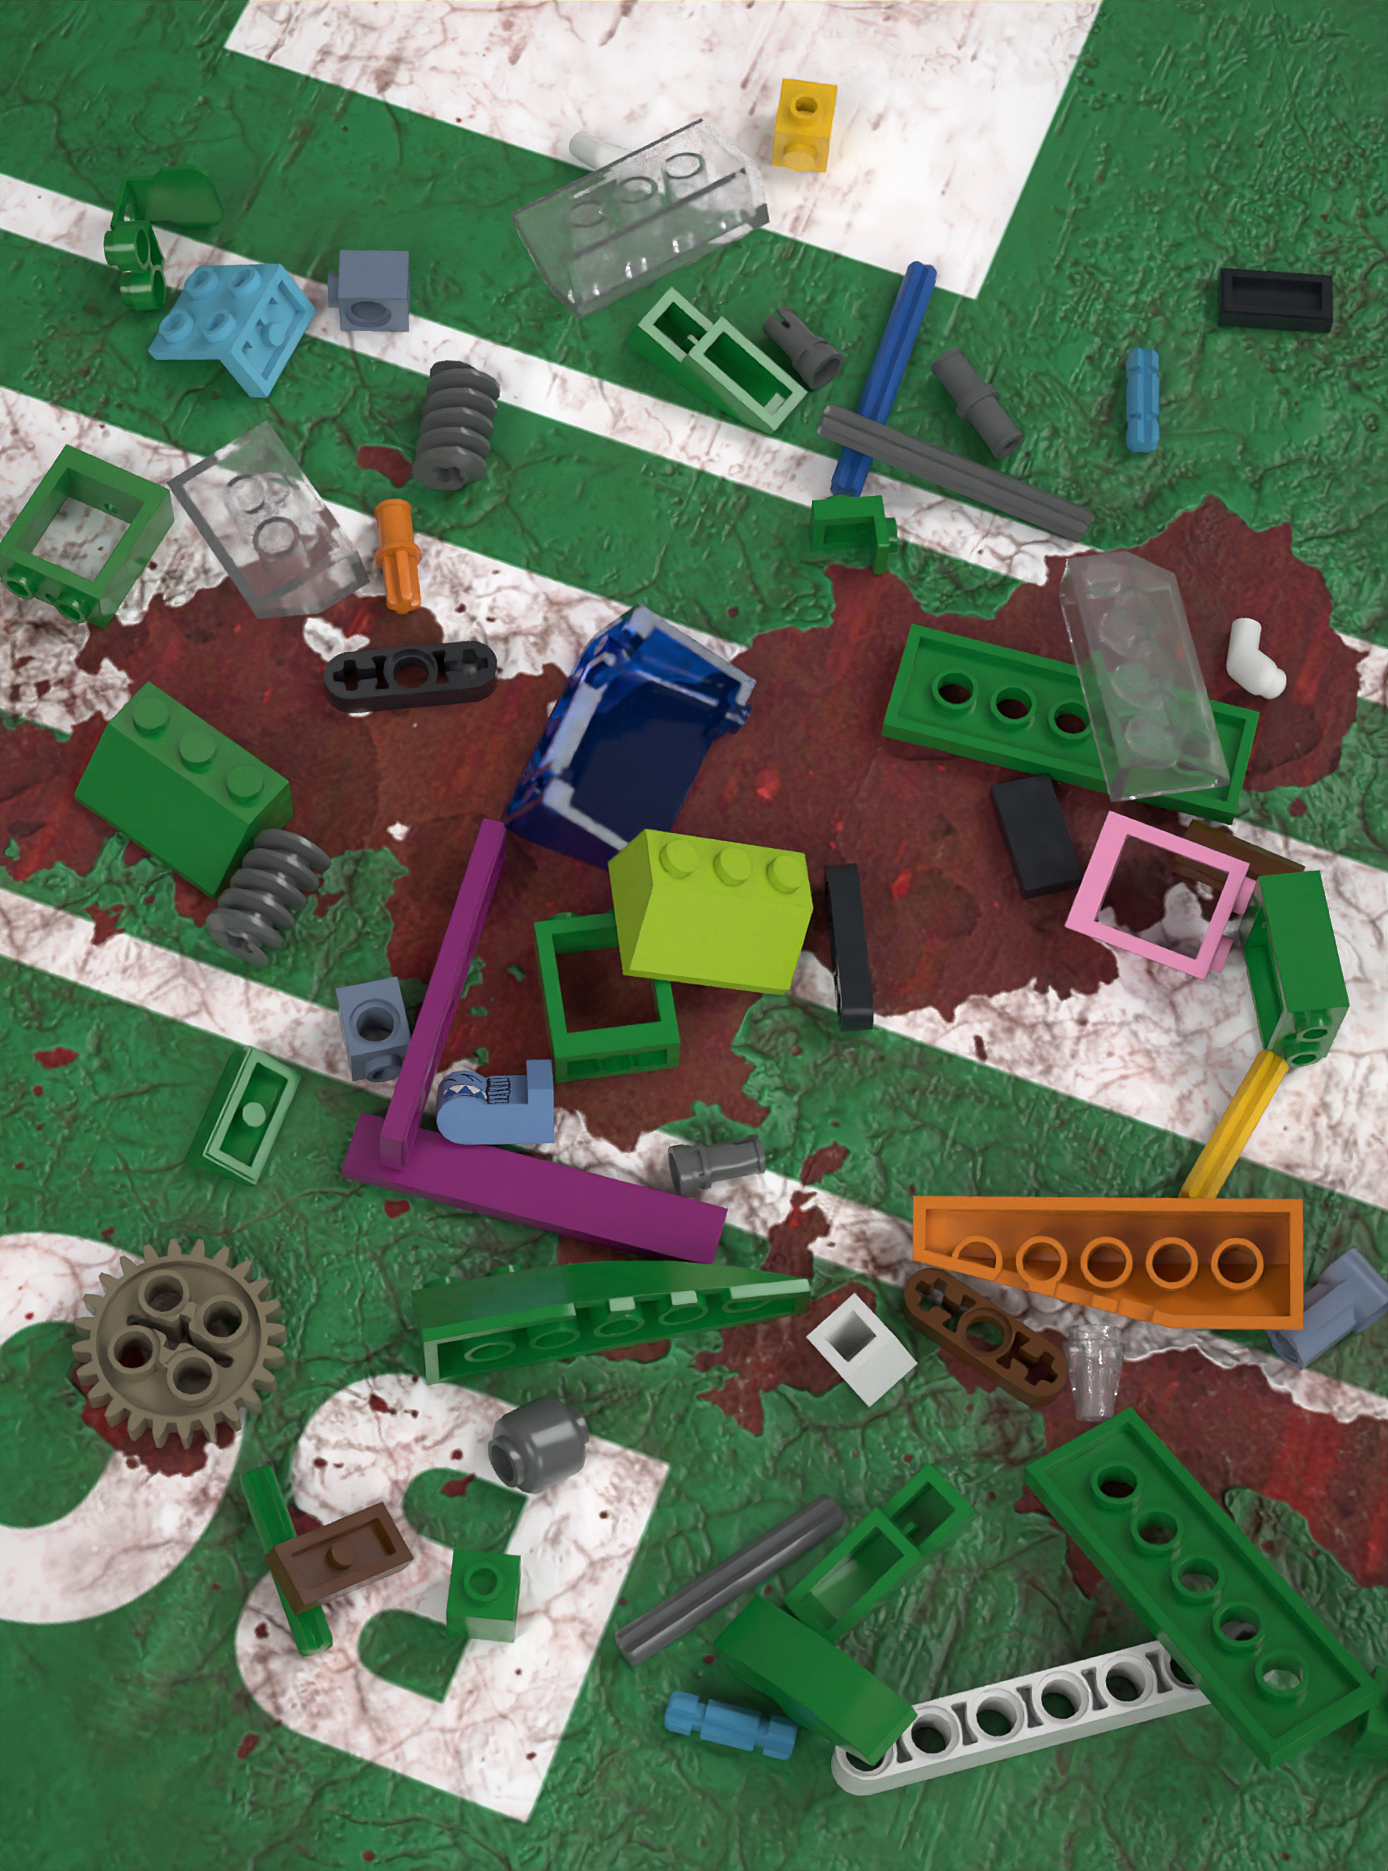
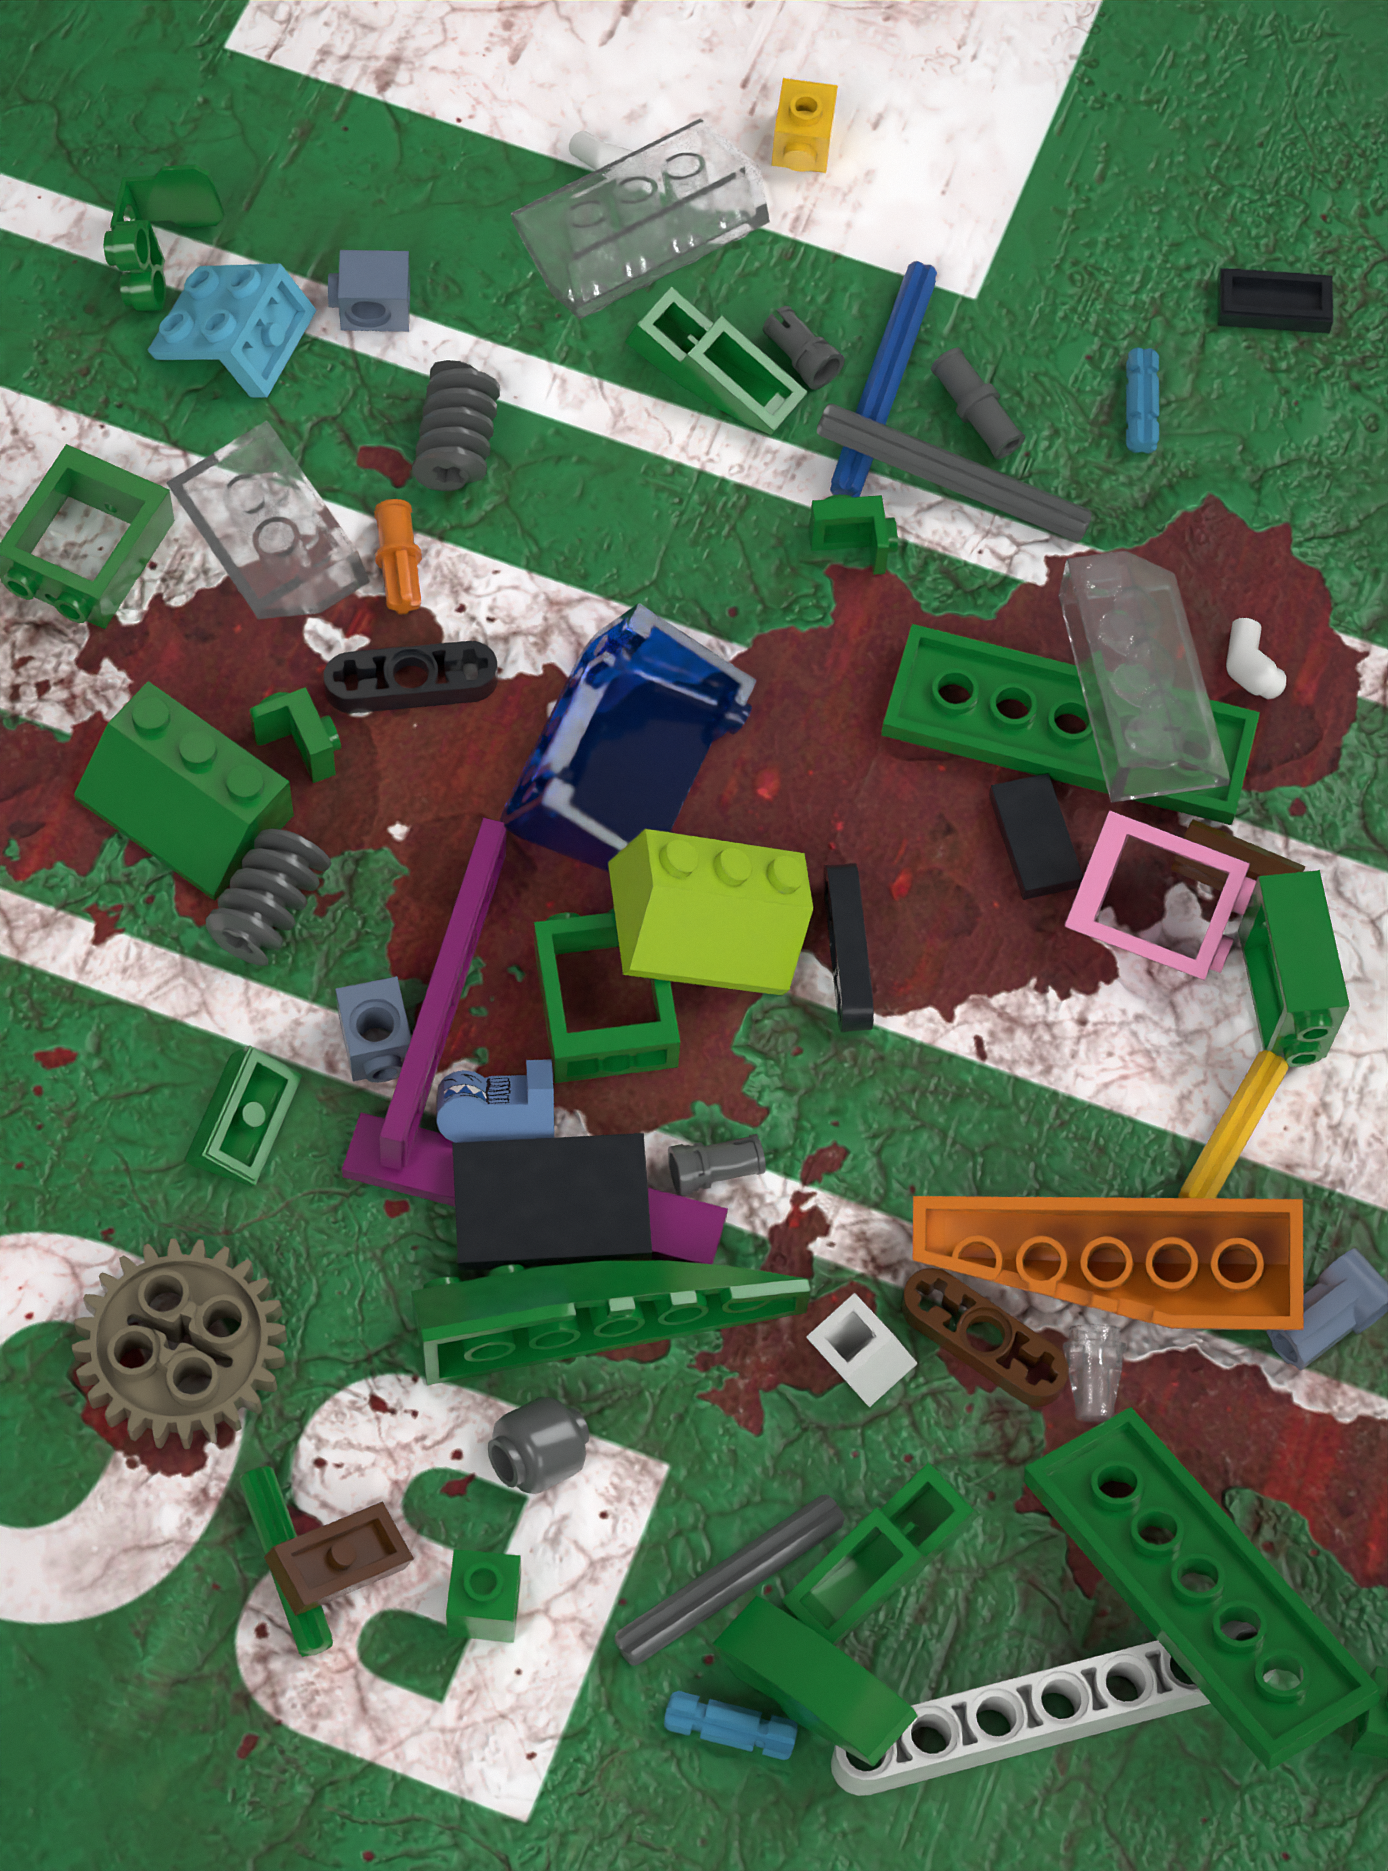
none -> green bracket [249,687,341,783]
none -> black tile [452,1133,652,1271]

